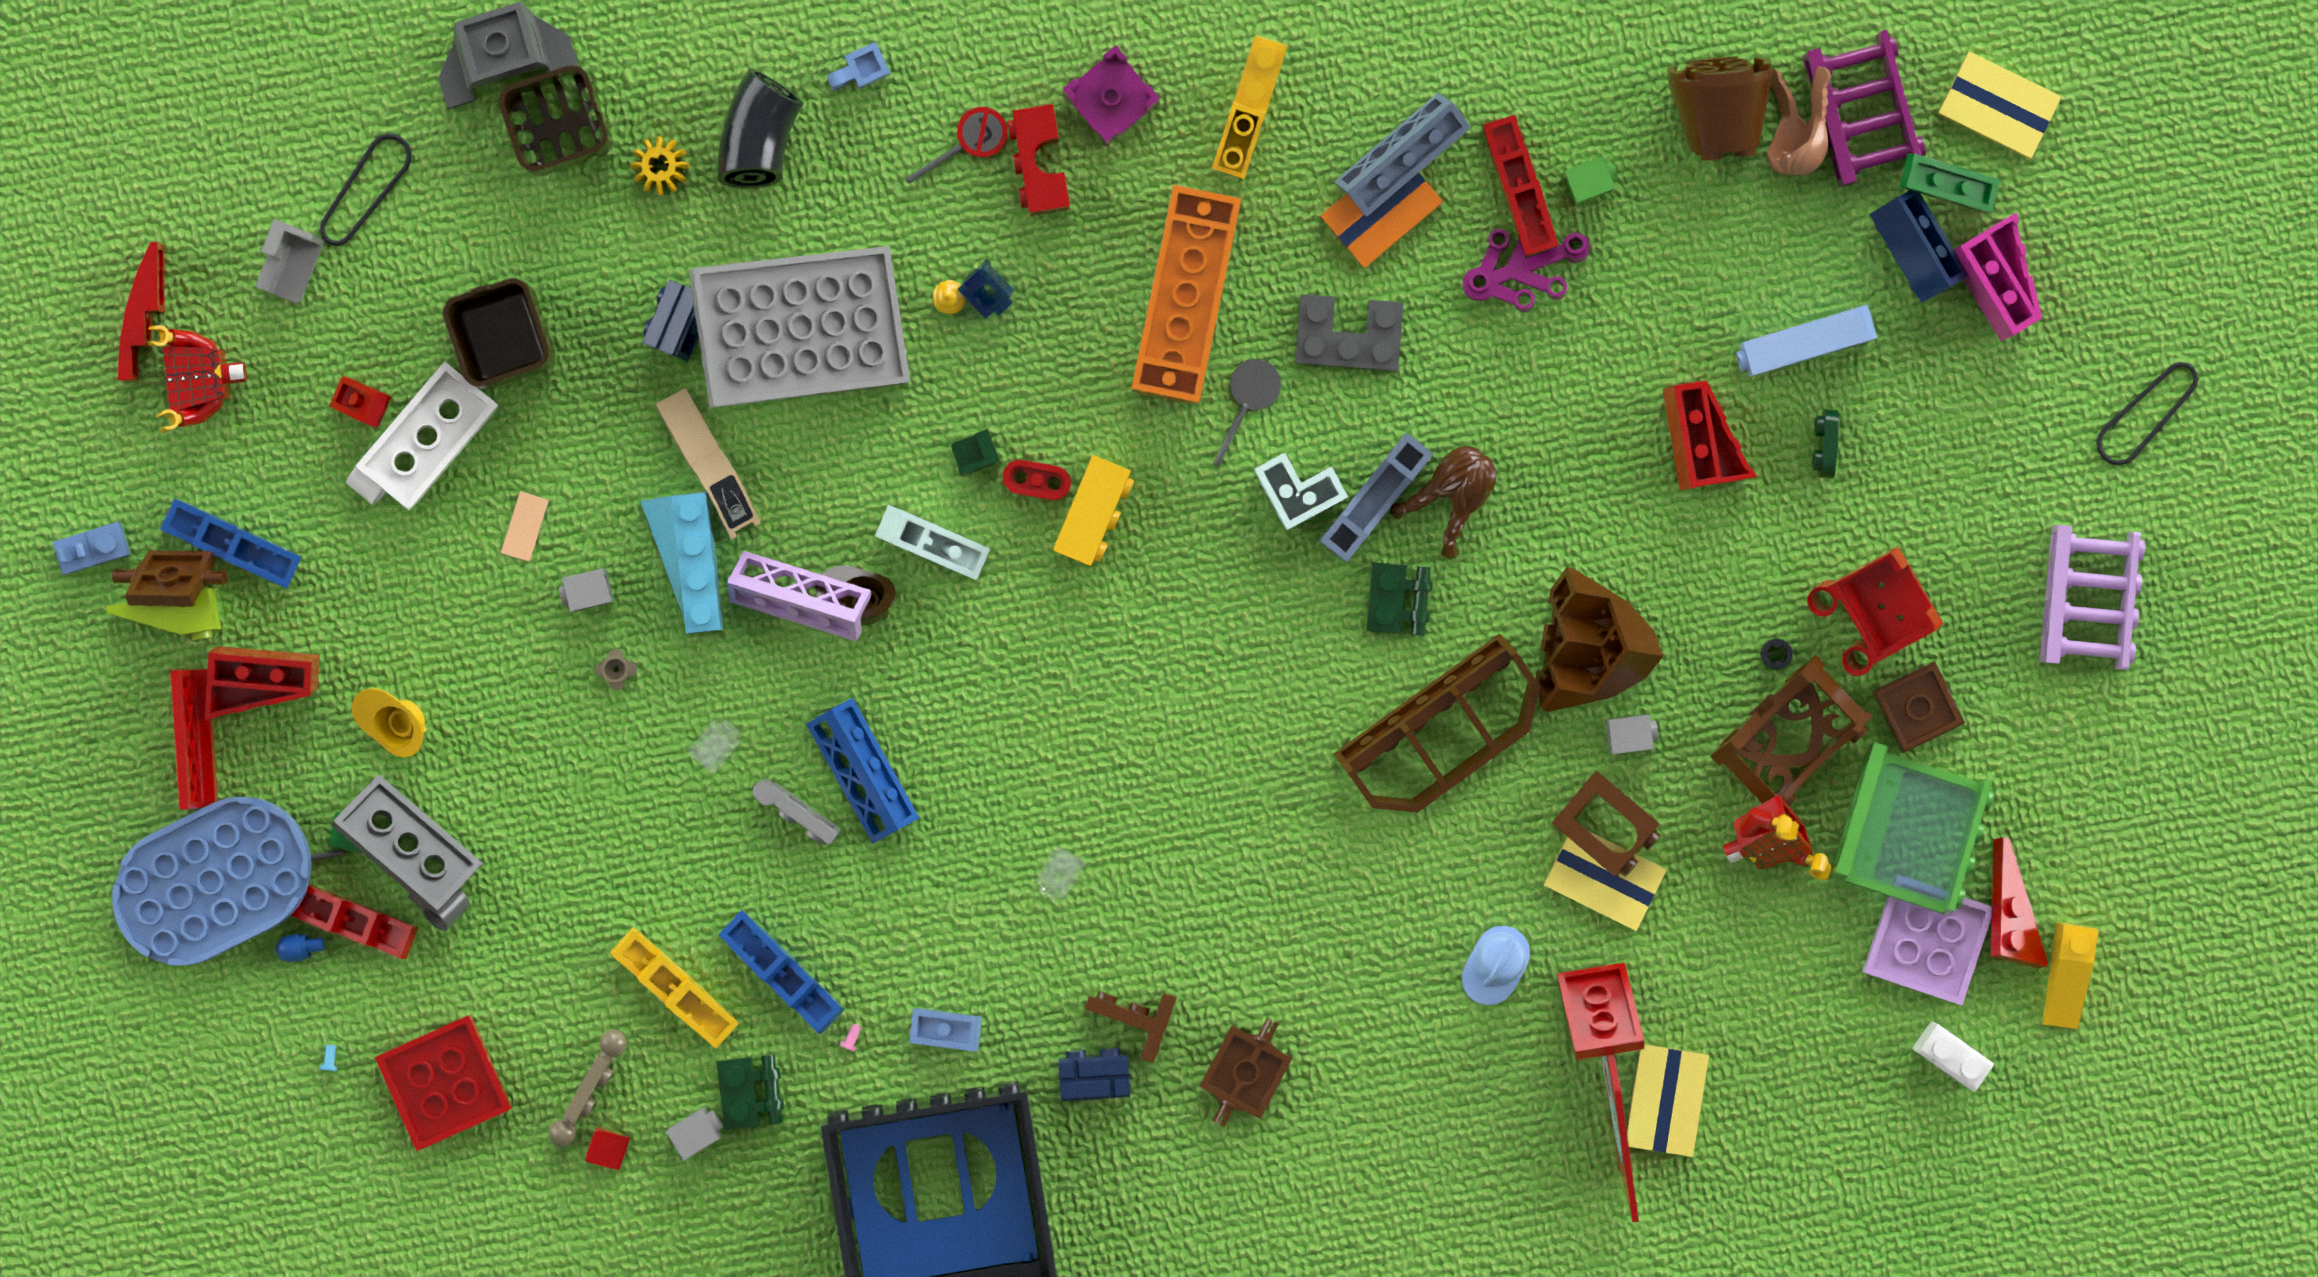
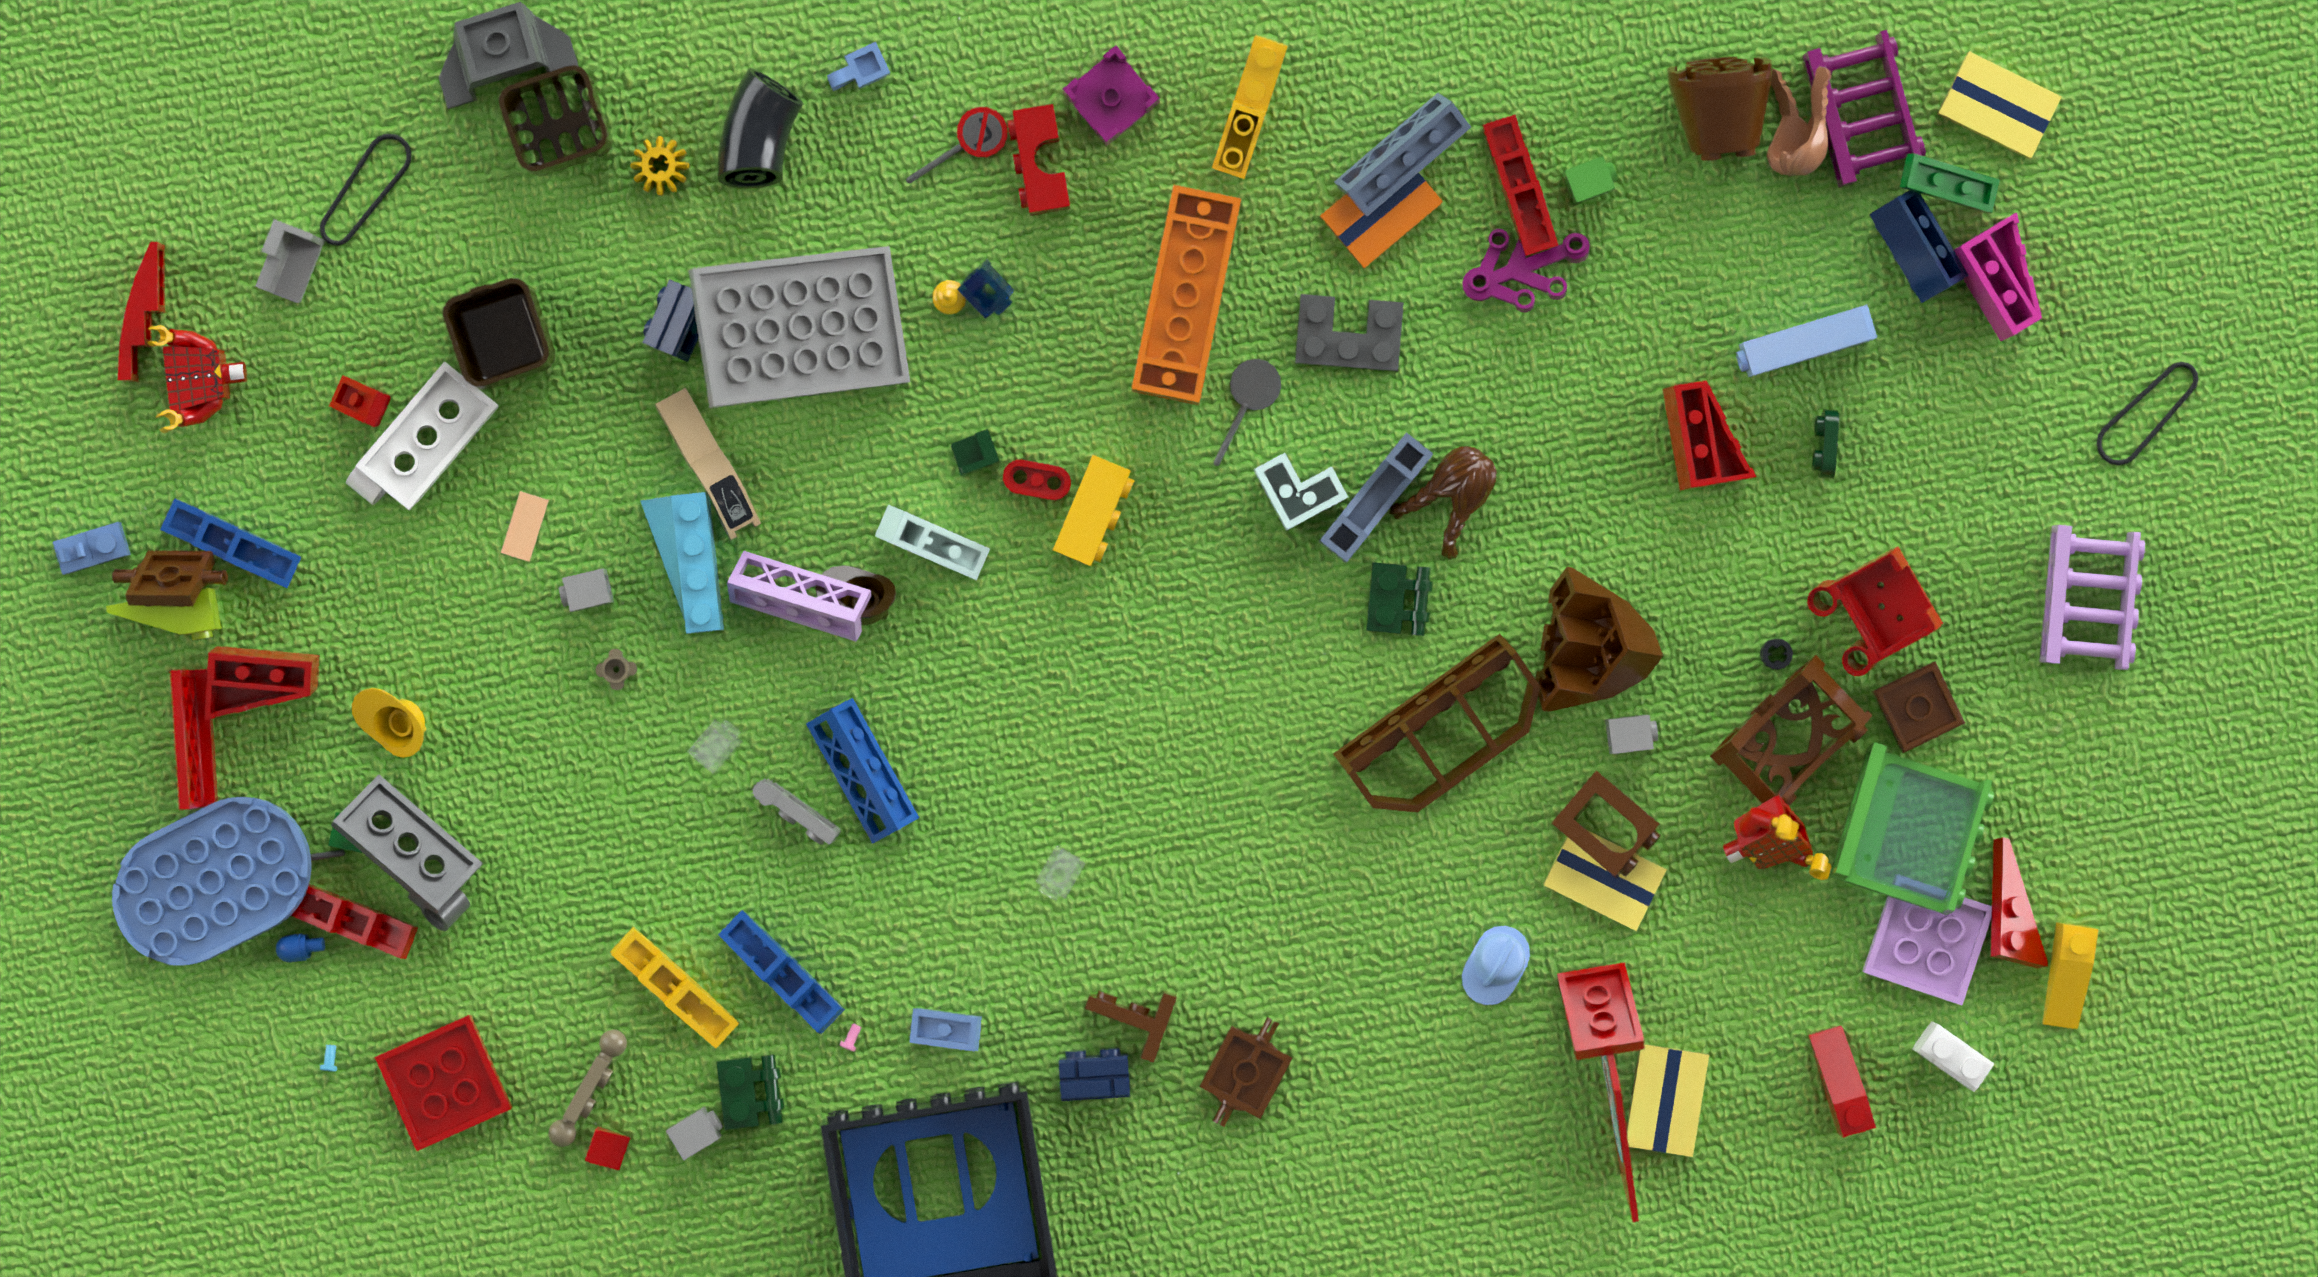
none -> slope [1808,1025,1876,1138]

